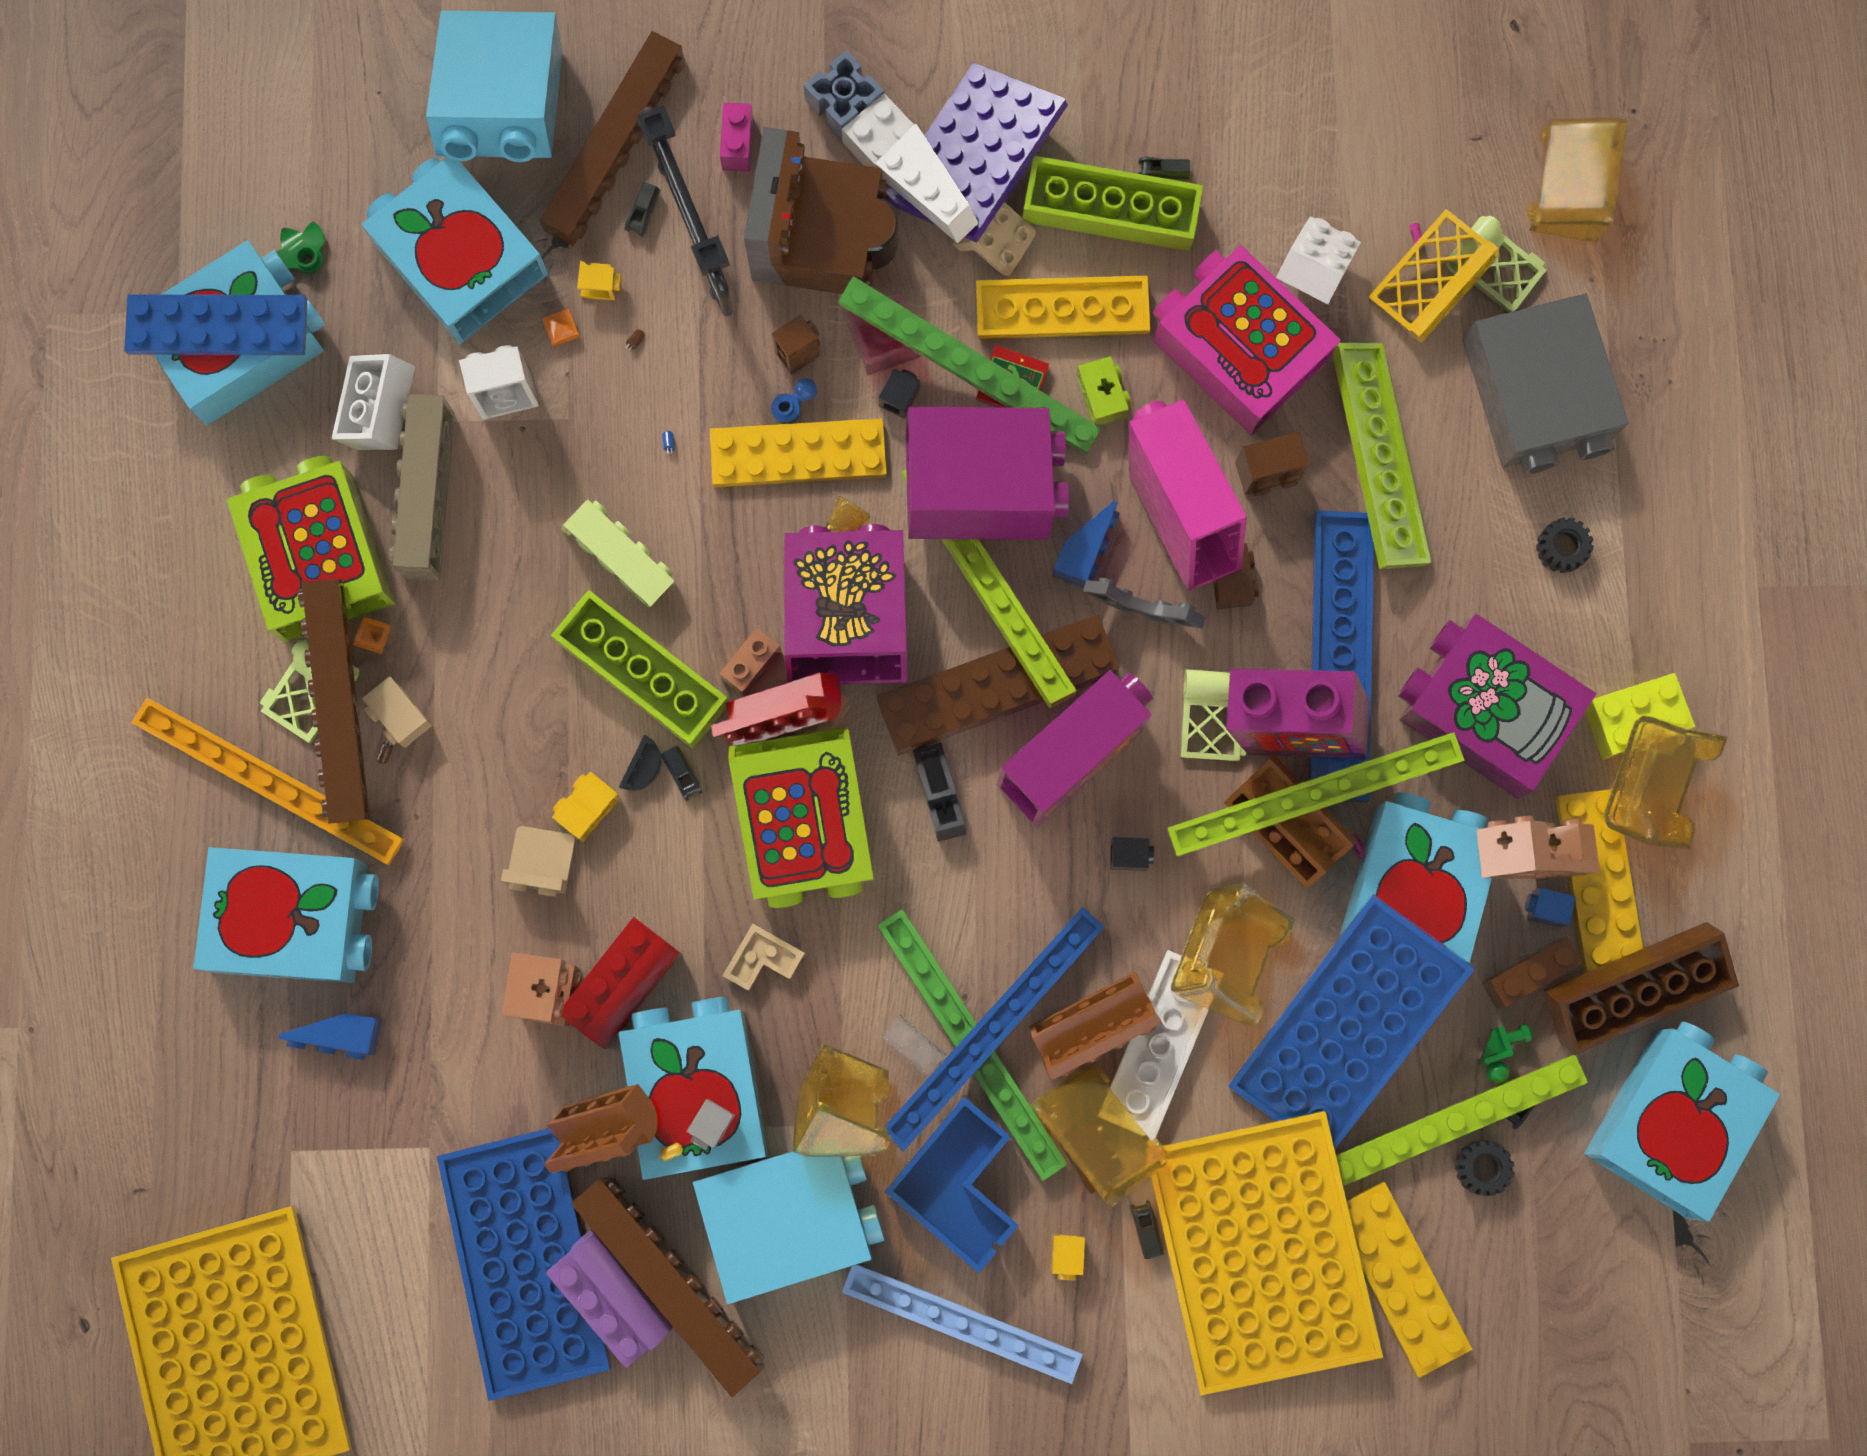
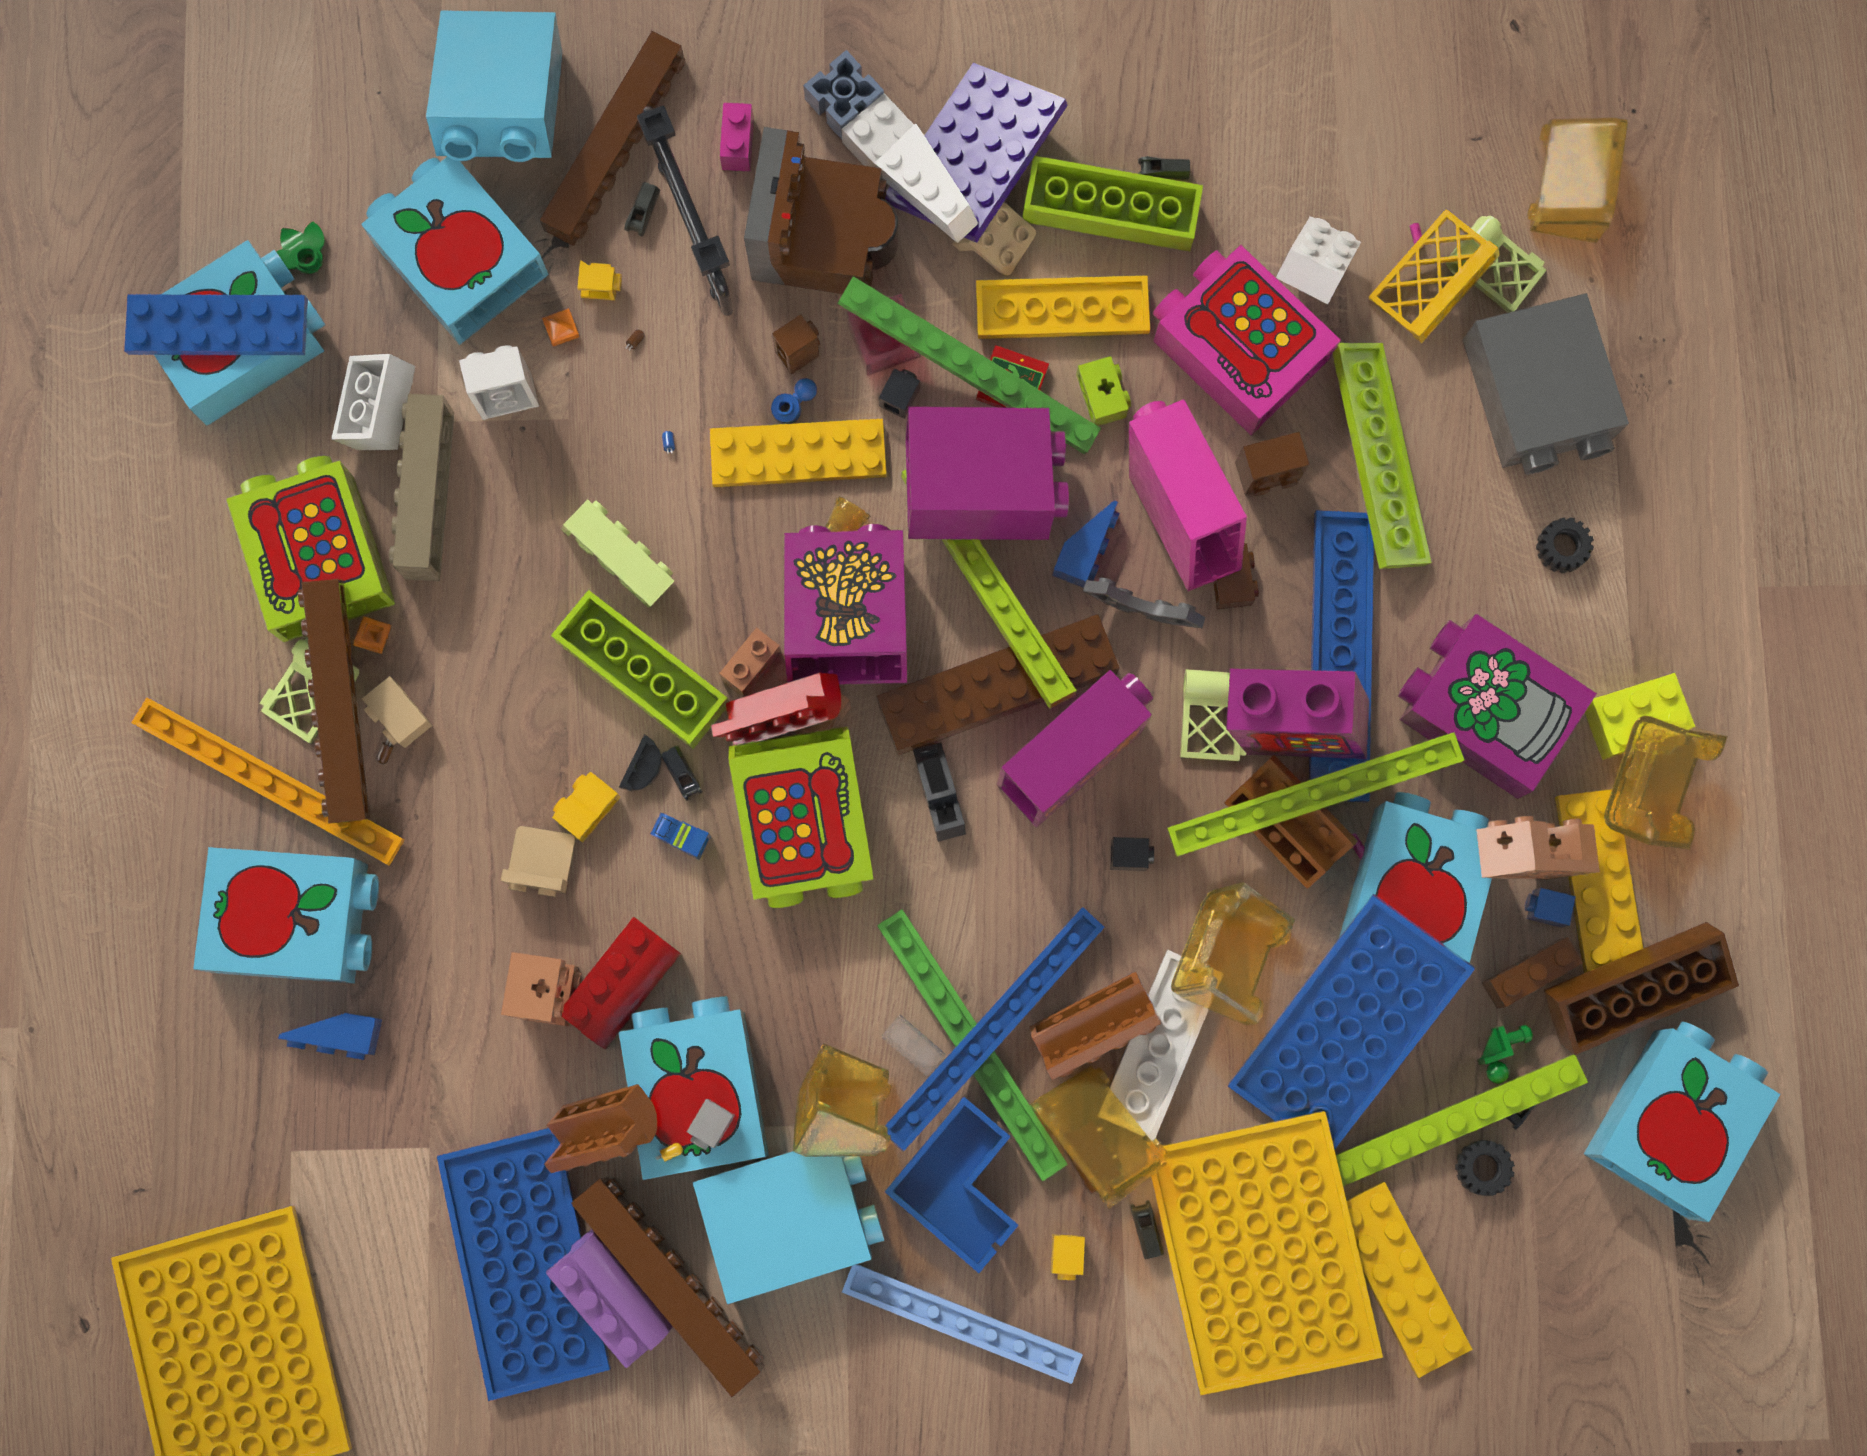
tan plate [723,923,805,991] -> none
none -> blue leg [650,813,711,860]

